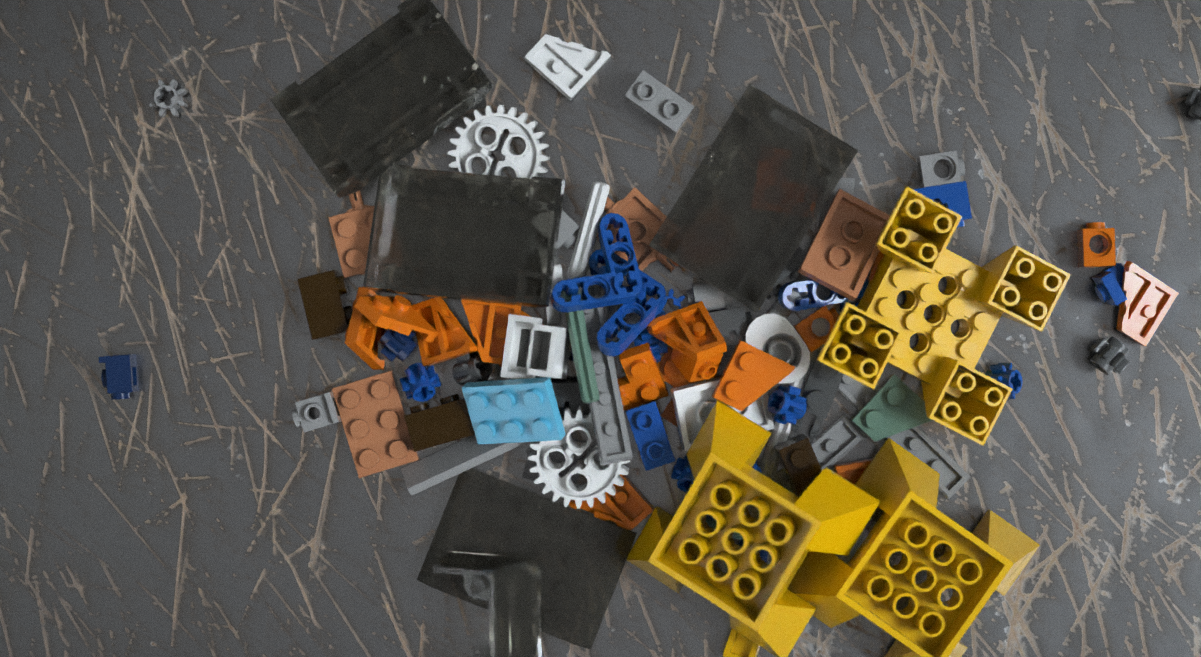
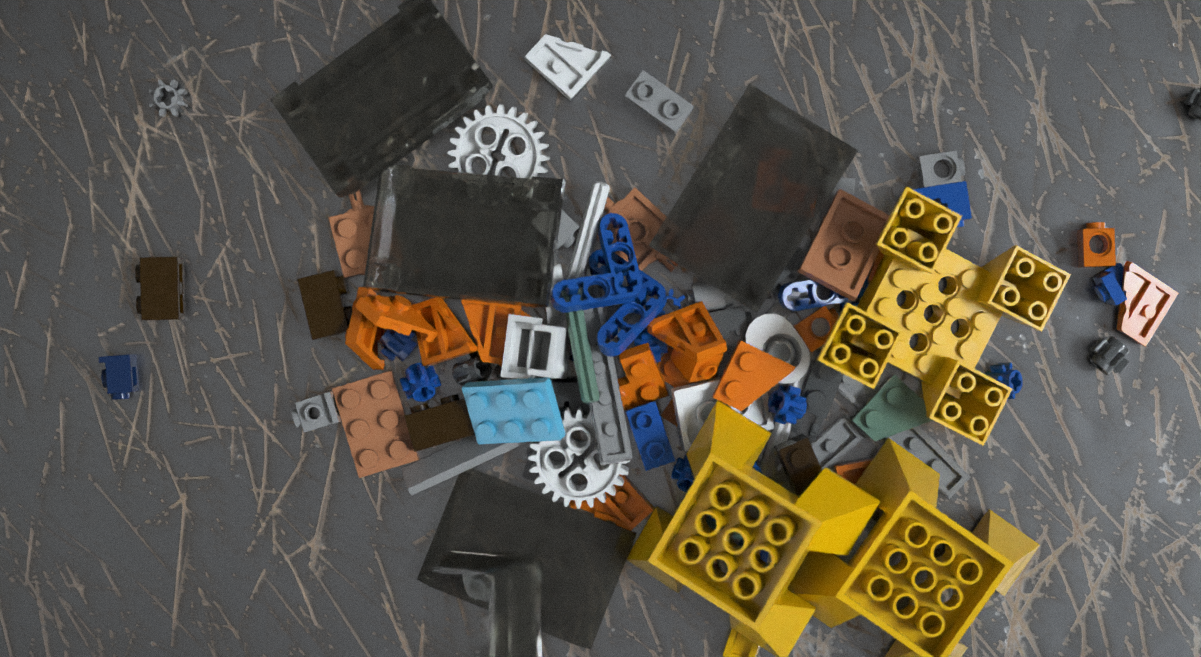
none -> dark brown brick [135,257,185,321]

